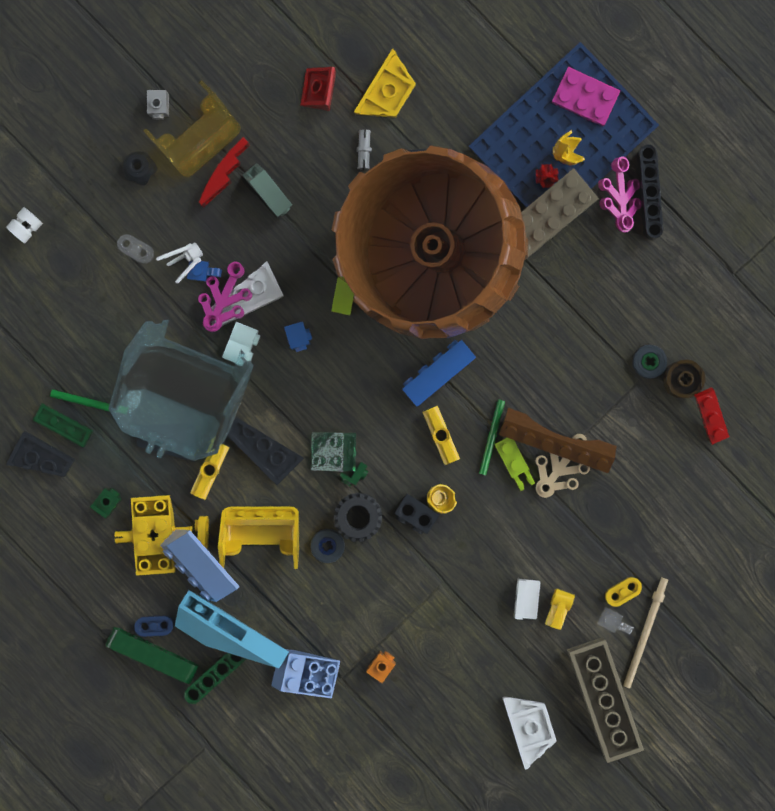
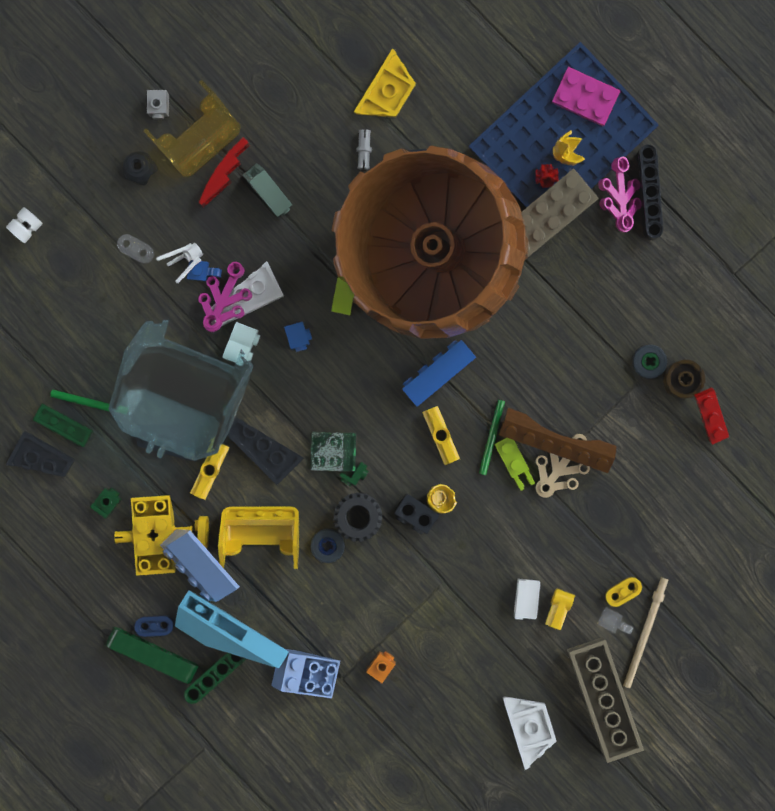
red slope [300,67,336,111] -> none

